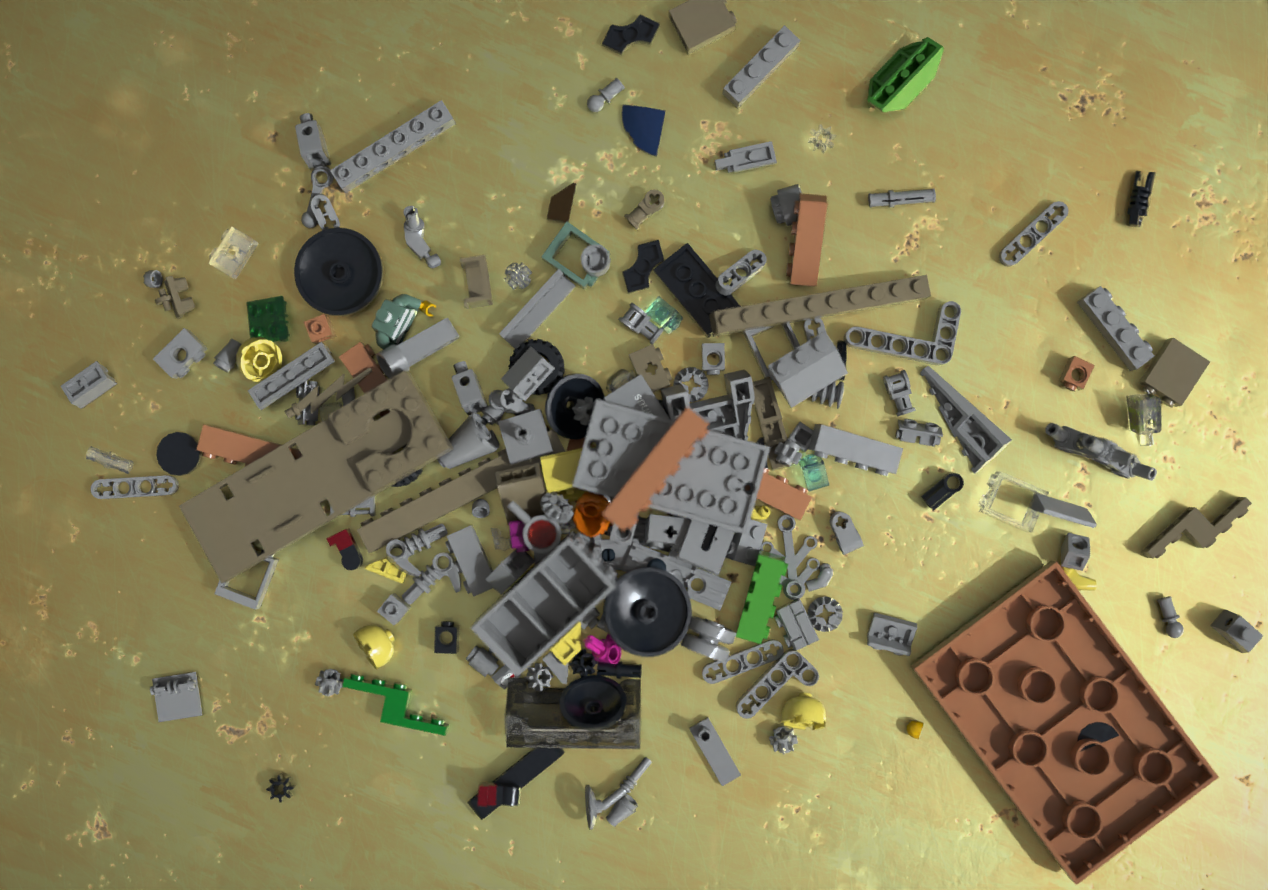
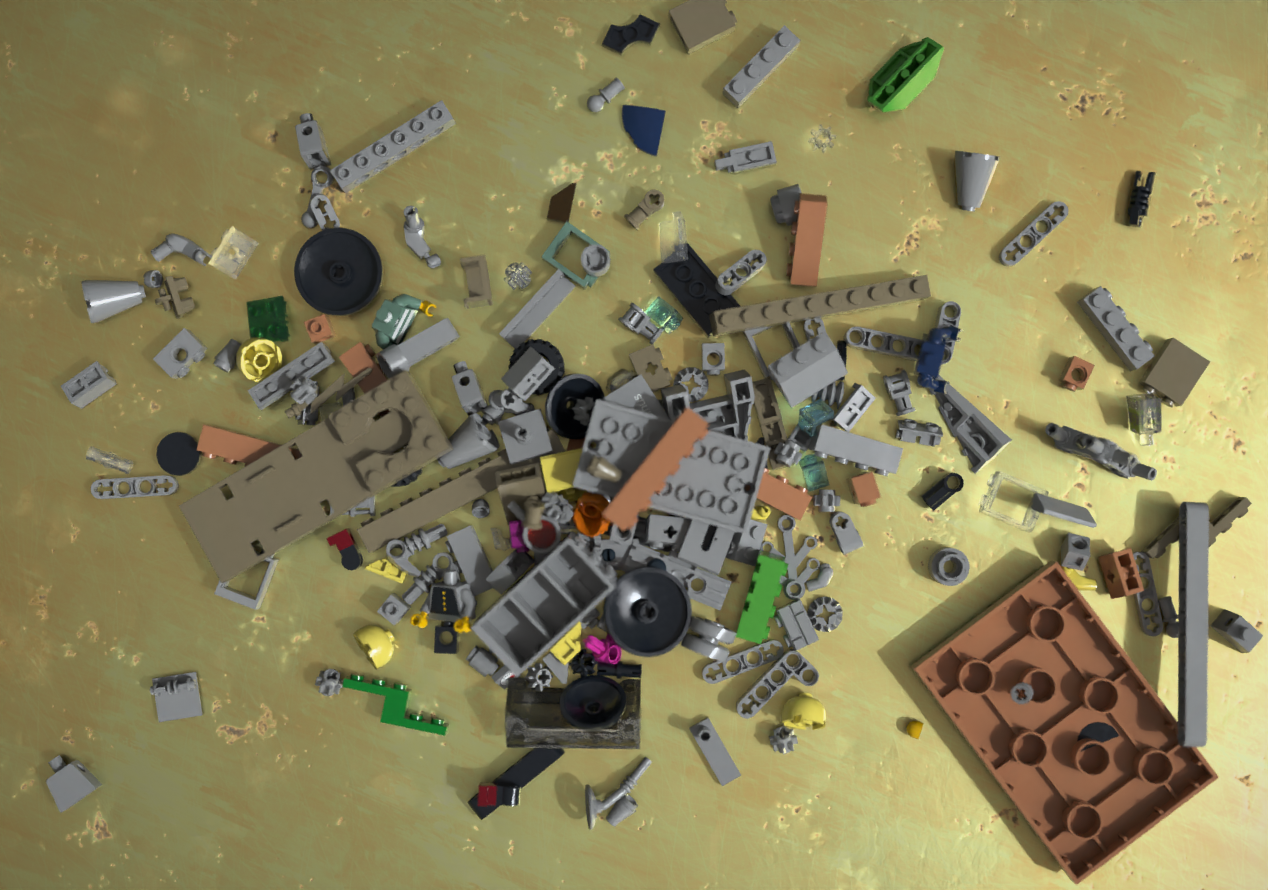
black gear [266,773,295,803] -> none
black tile [622,240,664,294] -> none
light grey bracket [867,612,917,656] -> none
light grey pin [868,188,936,208] -> none
none -> light grey torso [46,755,102,813]
none -> light grey cone [81,280,146,323]
none -> light grey arm [151,233,212,266]
none -> light grey gear [290,377,318,405]
none -> torso [410,569,477,633]
none -> dark tan connector [522,495,545,529]
none -> dark tan cone [586,455,622,483]
none -> clear panel [659,211,688,264]
none -> clear light blue bracket [798,399,834,437]
none -> light grey gear [813,490,840,512]
none -> hinge [828,383,876,432]
none -> nougat brick [846,472,881,507]
none -> dark blue torso [914,326,963,394]
none -> light grey piece [928,547,969,586]
none -> light grey cone [955,151,1000,212]
none -> light grey bush [1011,682,1033,704]
none -> nougat brick [1098,548,1144,599]
none -> light grey beam [1133,552,1163,636]
none -> light grey beam [1177,502,1209,747]

